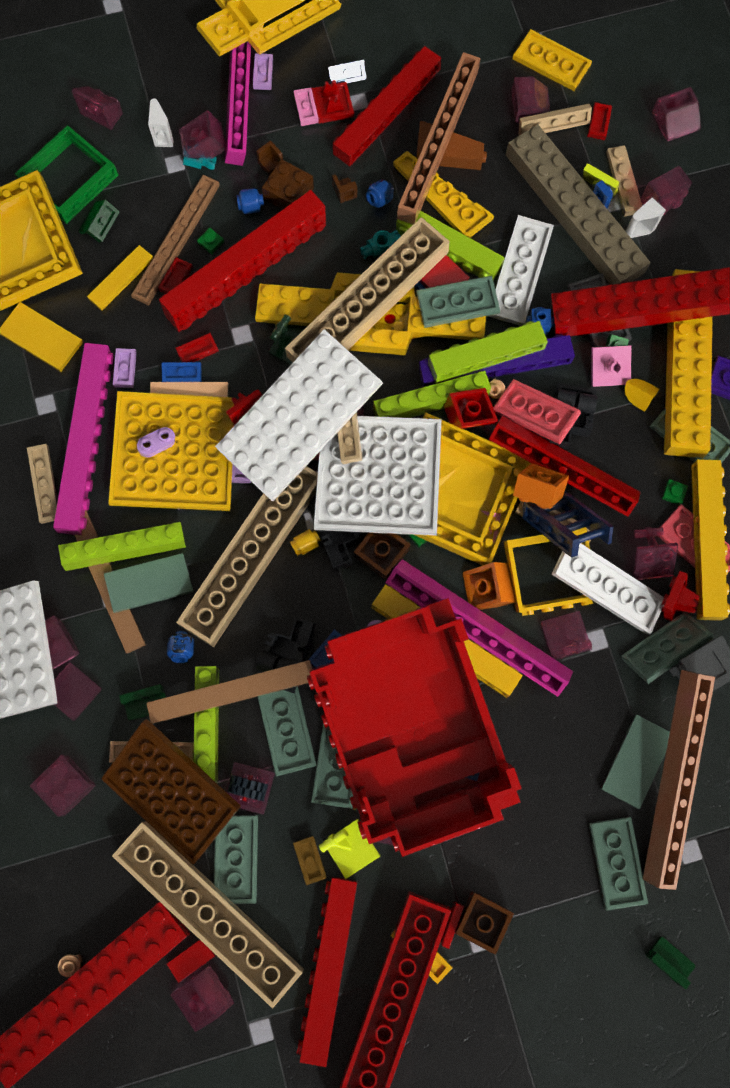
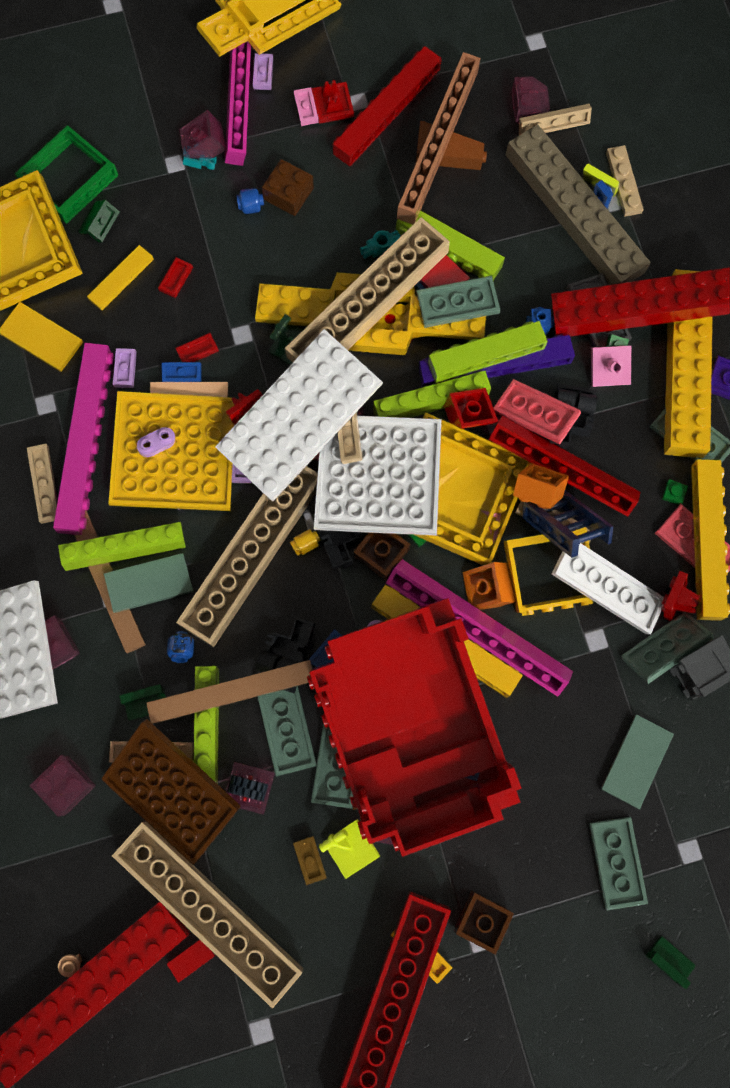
clear pink tile [54,662,102,721] -> none
clear pink slope [72,86,123,130] -> none
medium nougat tile [131,175,220,306] -> none
white tile [148,99,174,147] -> none
red brick [159,190,326,332] -> none
clear pink slope [171,965,234,1032] -> none
green plate [197,228,224,255] -> none
sand green tile [214,815,258,904] -> none
reddish brown panel [256,140,283,176] -> none
red brick [297,876,357,1067] -> none
plate [327,59,366,84] -> none
reddish brown panel [332,174,357,203] -> none
blue head [366,179,394,208] -> none
yellow wing [393,151,494,238] -> none
red tile [440,901,464,949] -> none
white plate [488,215,554,326] -> none
light nougat plate [489,379,506,399] -> none
yellow tile [512,29,592,91] -> none
clear pink plate [541,611,592,660] -> none
red tile [587,102,612,140] -> none
yellow brick [625,379,660,412] -> none
white tile [626,198,666,238] -> none
clear pink plate [633,527,678,580] -> none
clear pink brick [641,166,692,215] -> none
nougat brick [643,670,715,890] -> none
clear pink slope [652,87,701,141] -> none

